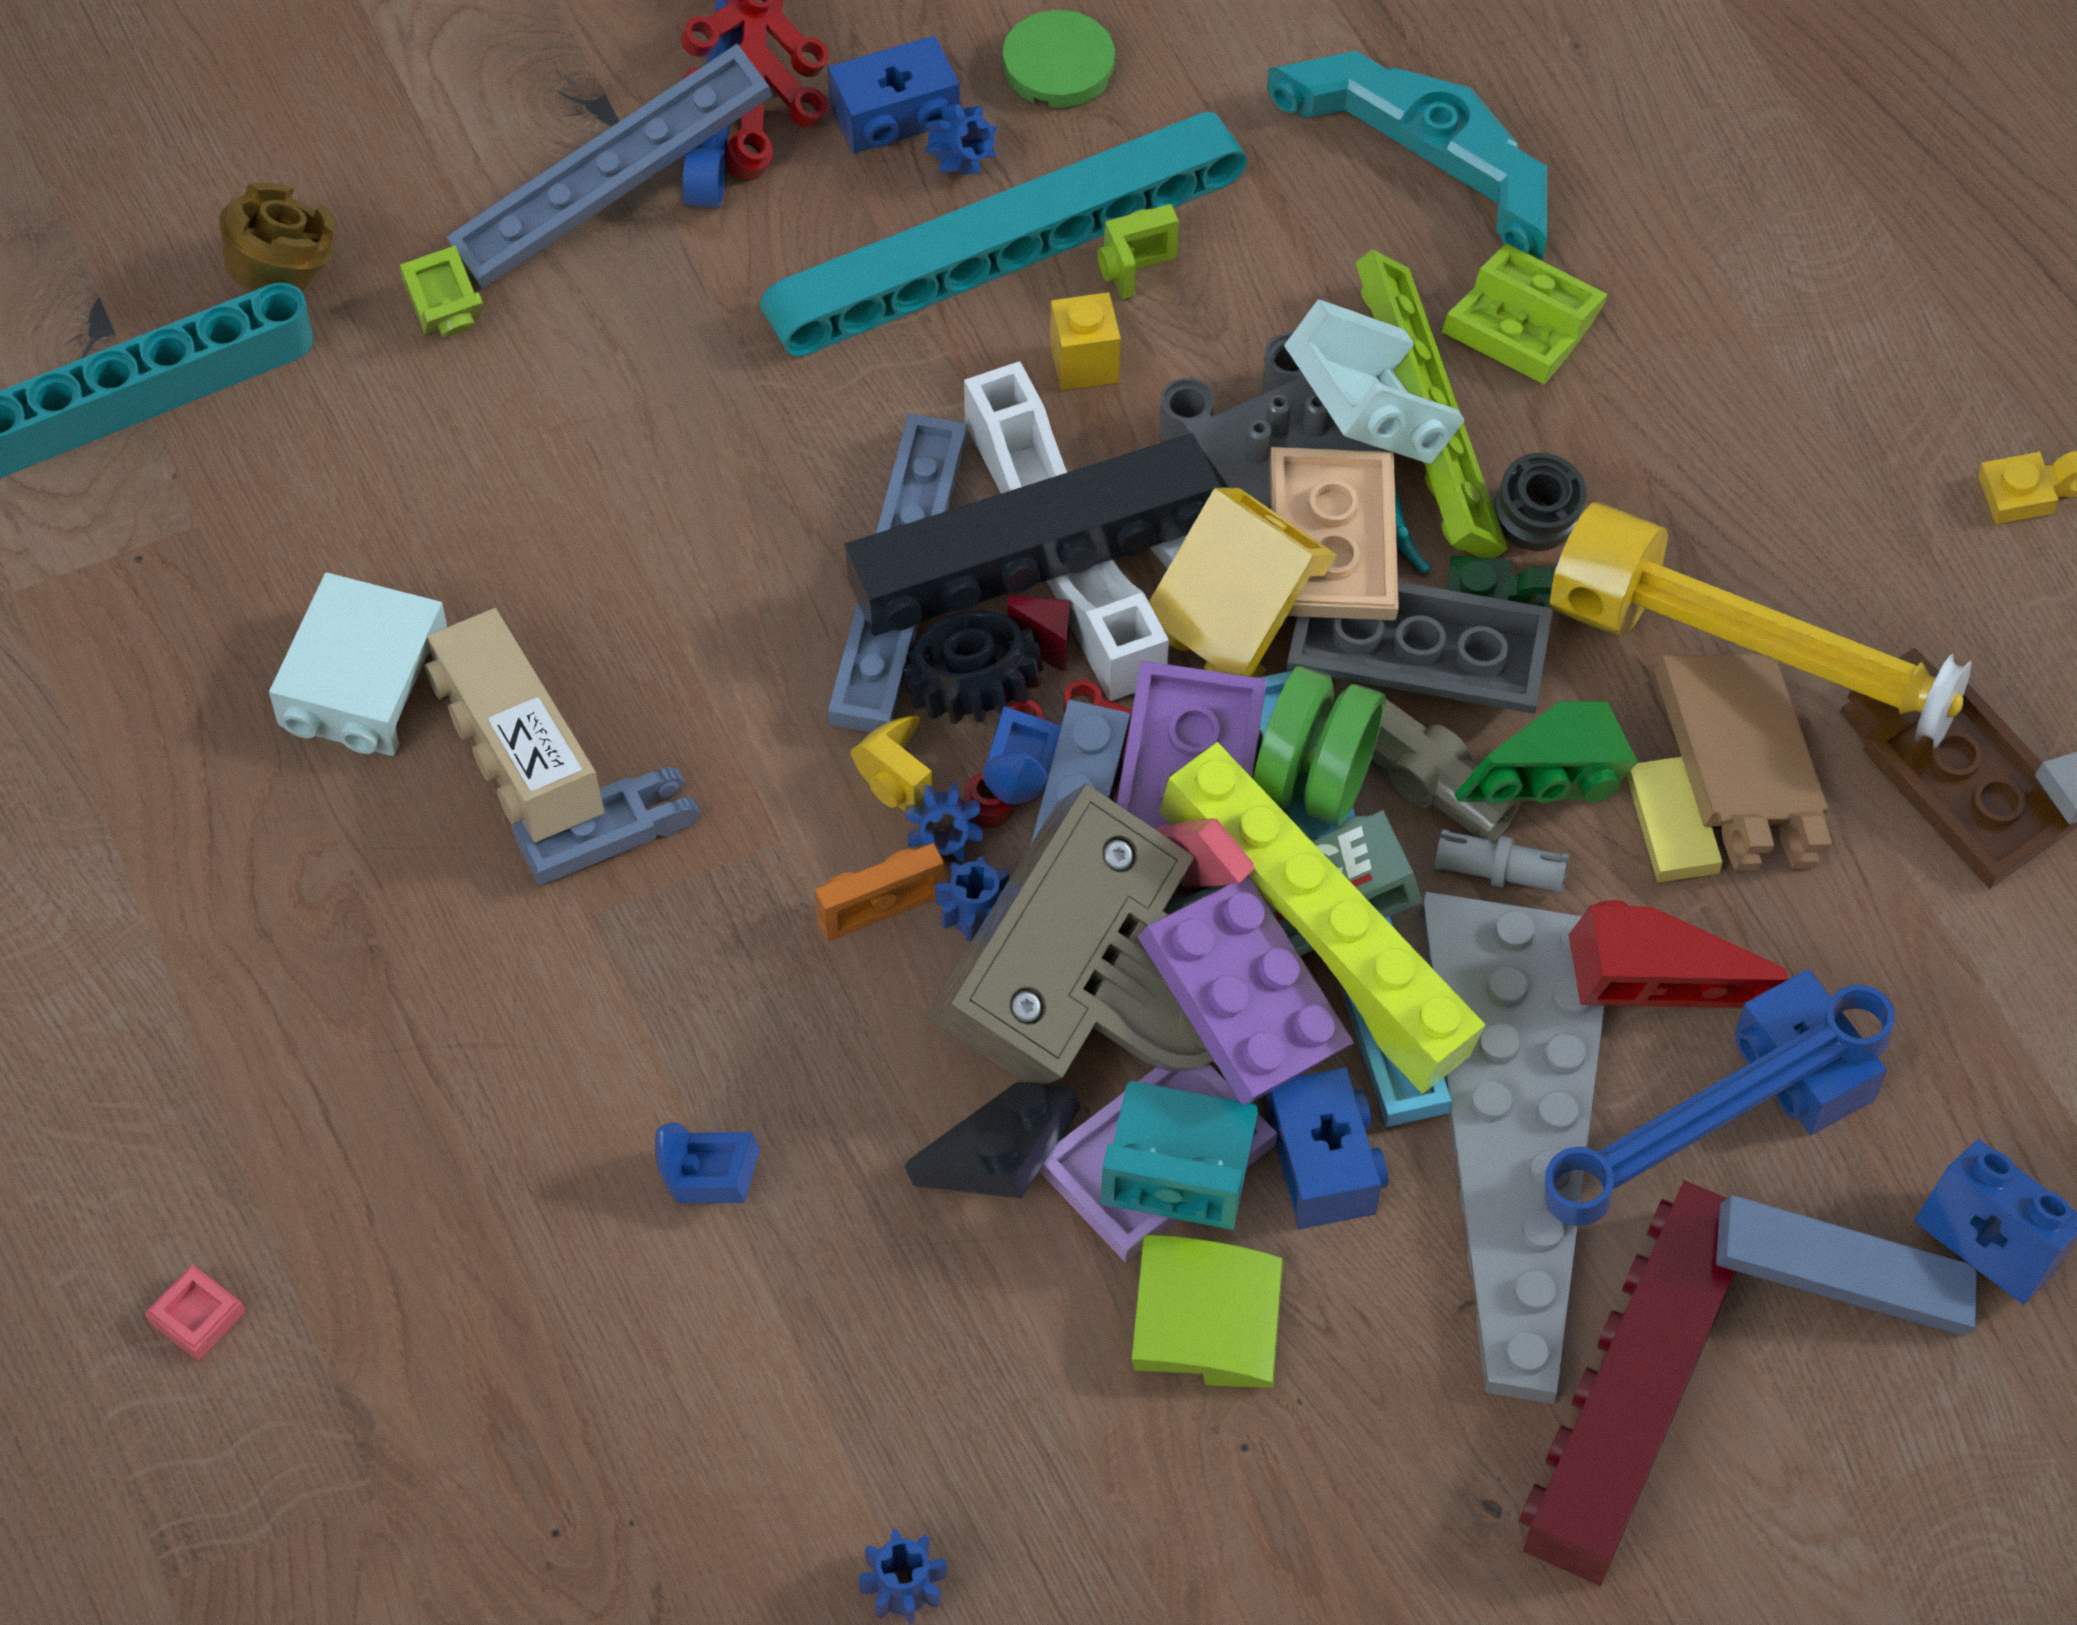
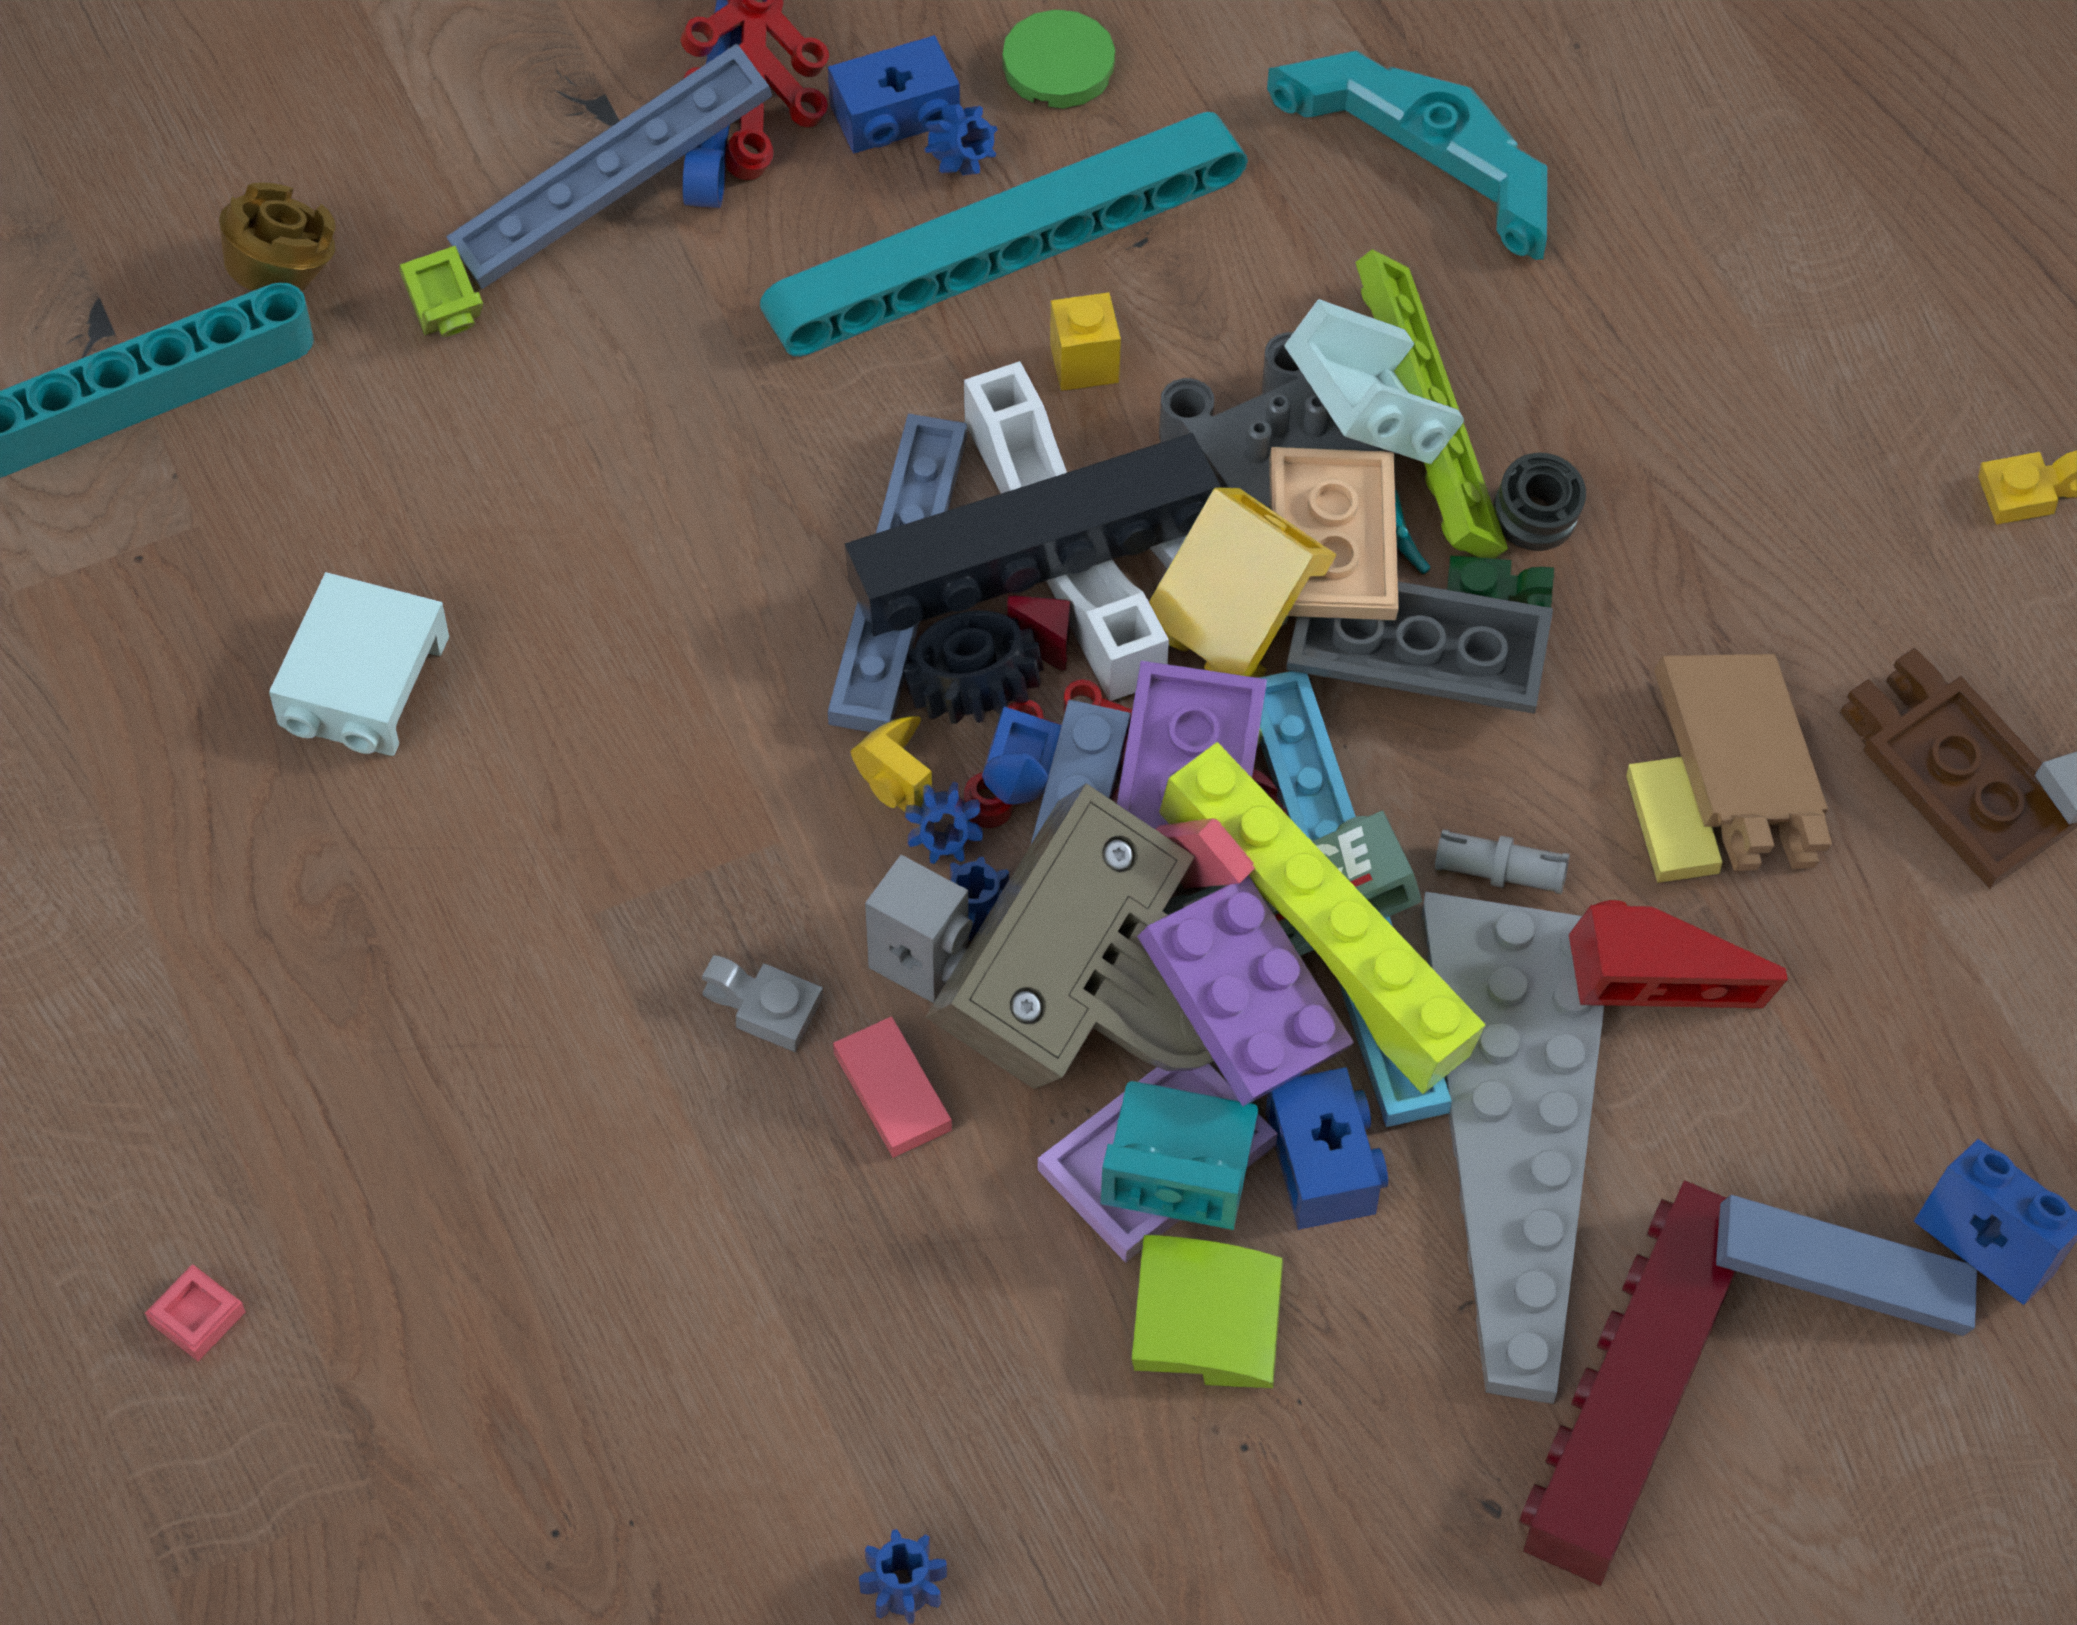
tan brick [424,607,605,843] -> none
sand blue hinge [511,766,701,887] -> none
blue plate [655,1122,760,1203] -> none
orange plate [815,843,945,942] -> none
black wing [905,1082,1080,1198] -> none
lime bracket [1097,204,1179,300] -> none
bright green wheel [1253,666,1386,828] -> none
dark tan piece [1372,699,1521,841] -> none
lime slope [1442,243,1608,385] -> none
green slope [1454,701,1638,804] -> none
blue piece [1544,985,1895,1226] -> none
yellow piece [1549,502,1972,749] -> none
blue brick [1734,969,1887,1136] -> none
none -> light grey plate [702,955,823,1052]
none -> coral tile [833,1016,952,1158]
none -> light grey brick [865,855,973,1003]

